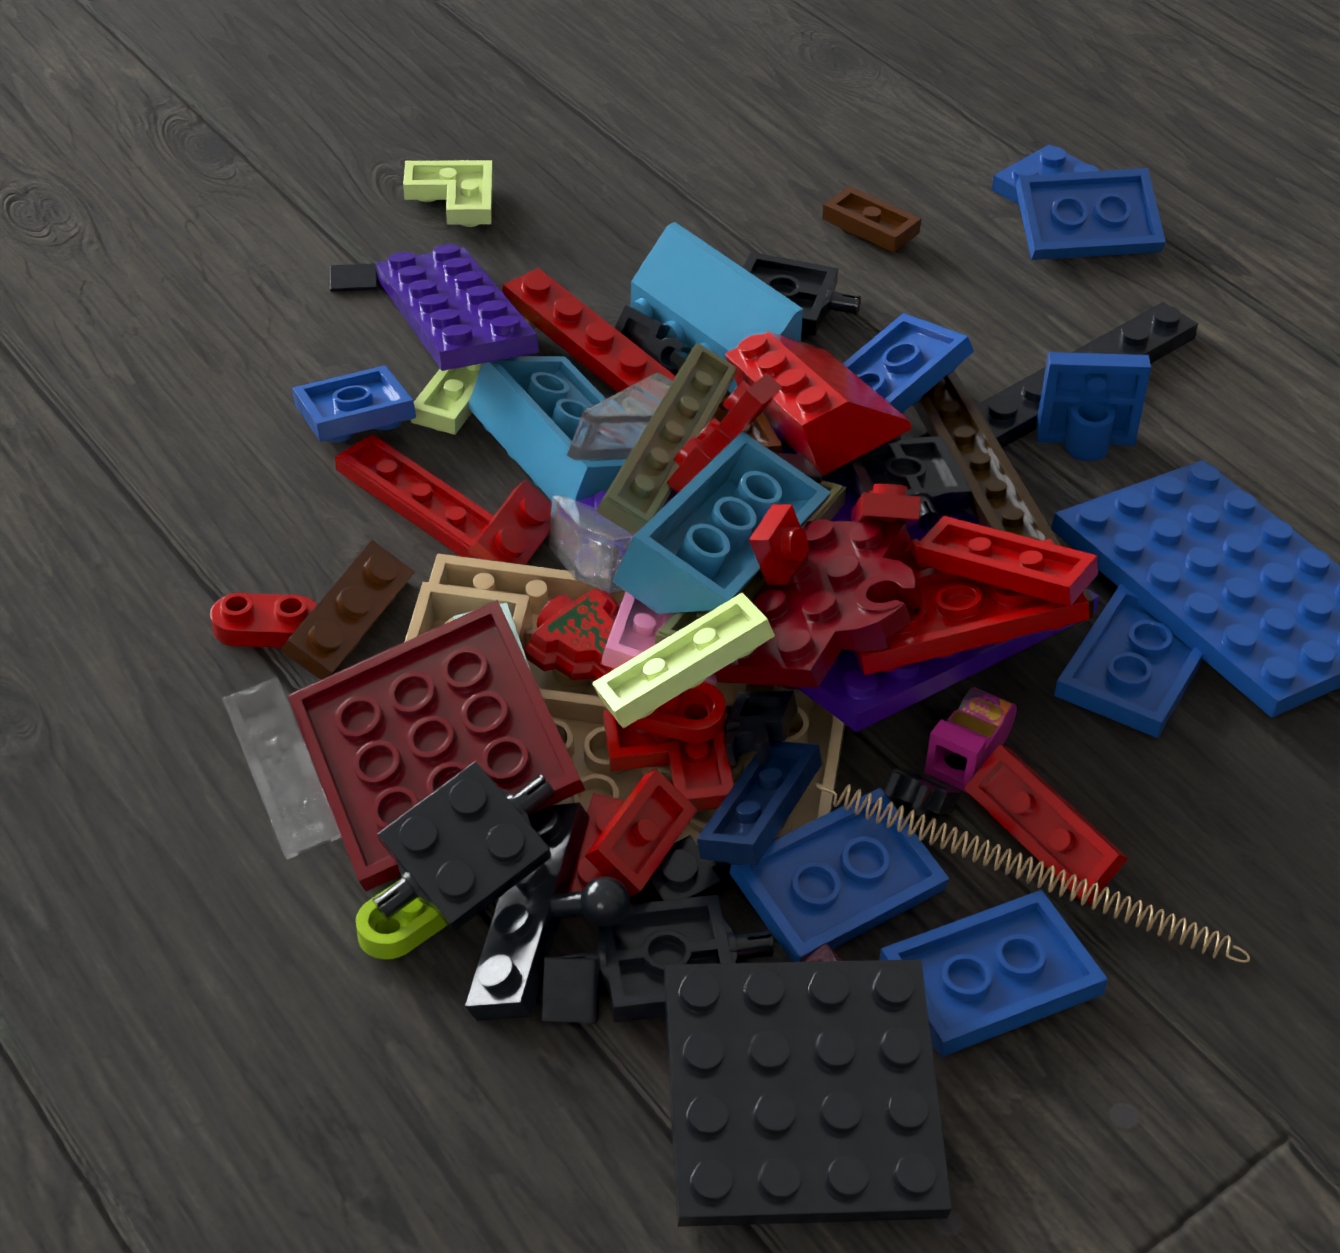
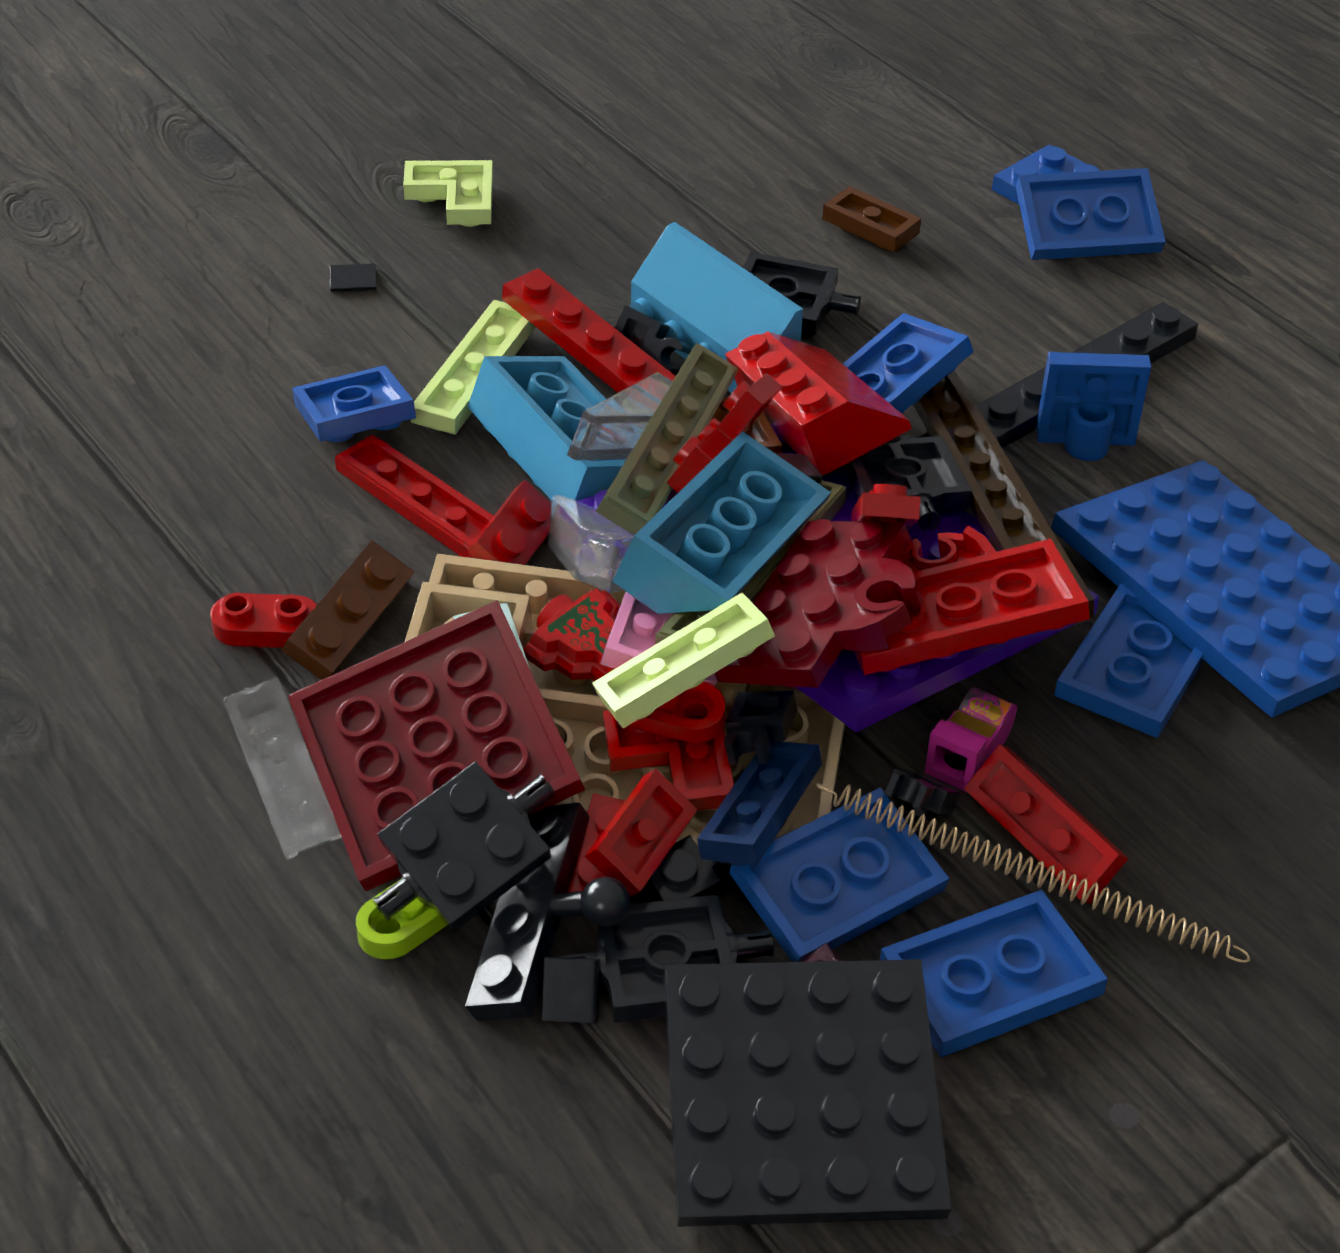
dark purple plate [376,244,539,371] -> none
red plate [749,504,810,585] -> none
red plate [915,516,1098,606] -> none

